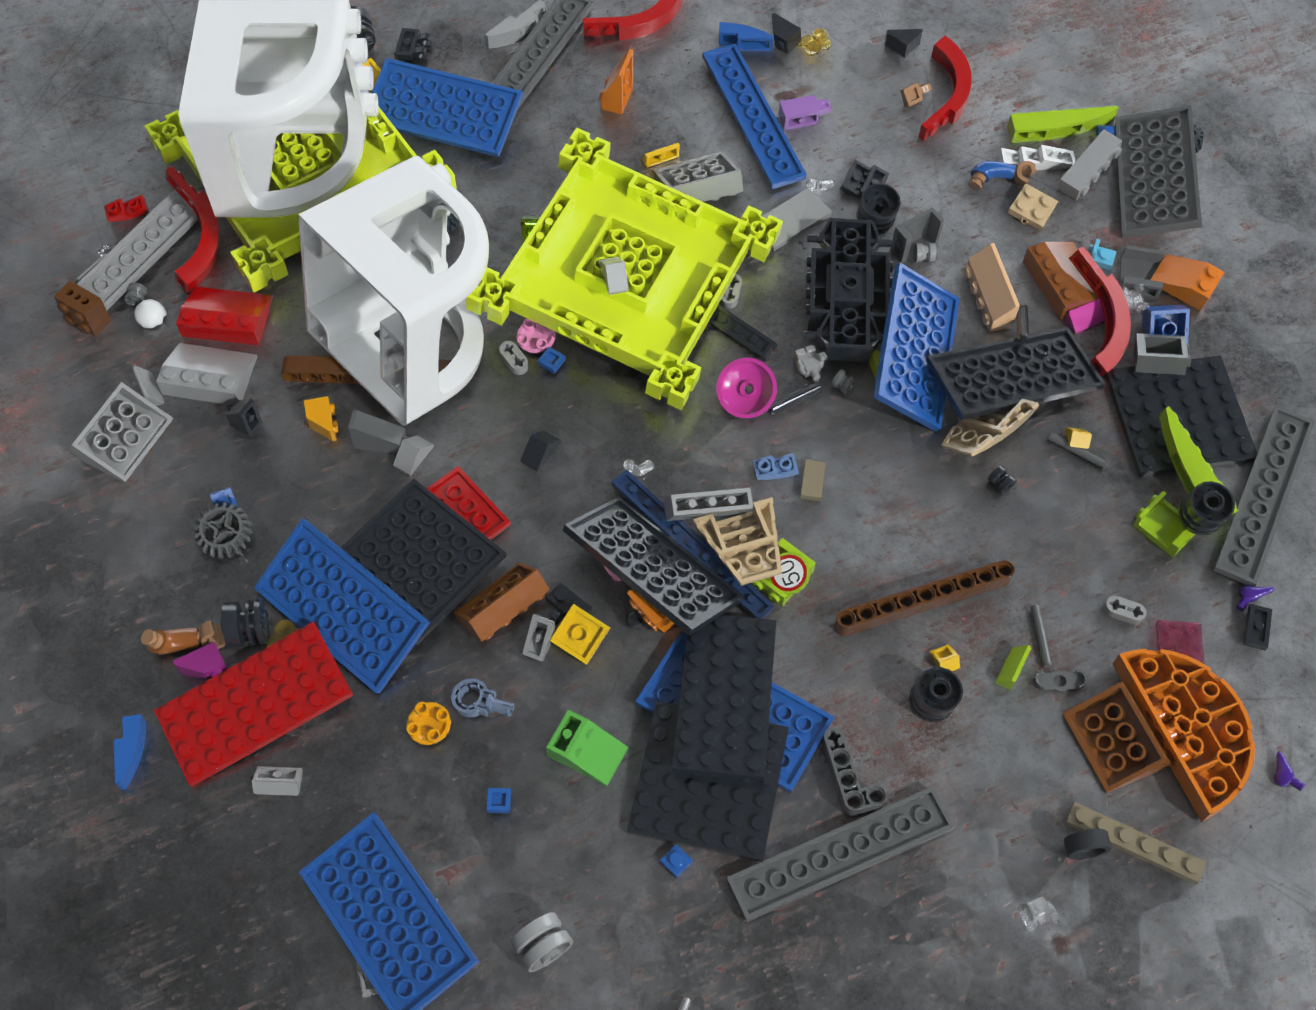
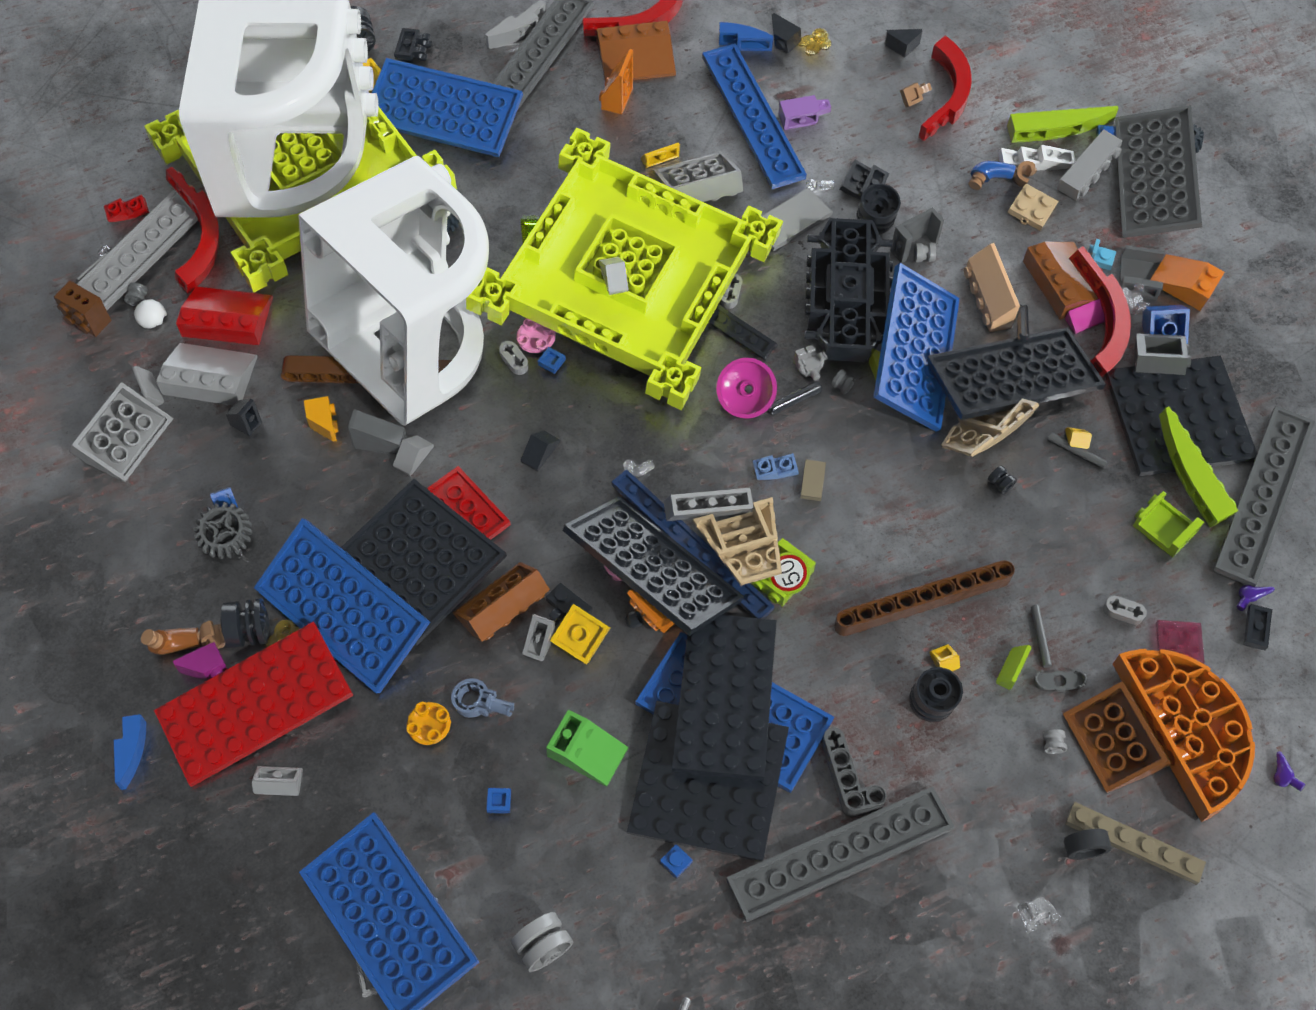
black wheel [1178,481,1235,535] -> none
none -> dark orange slope [597,21,676,81]
none -> light grey wheel [1042,729,1067,754]

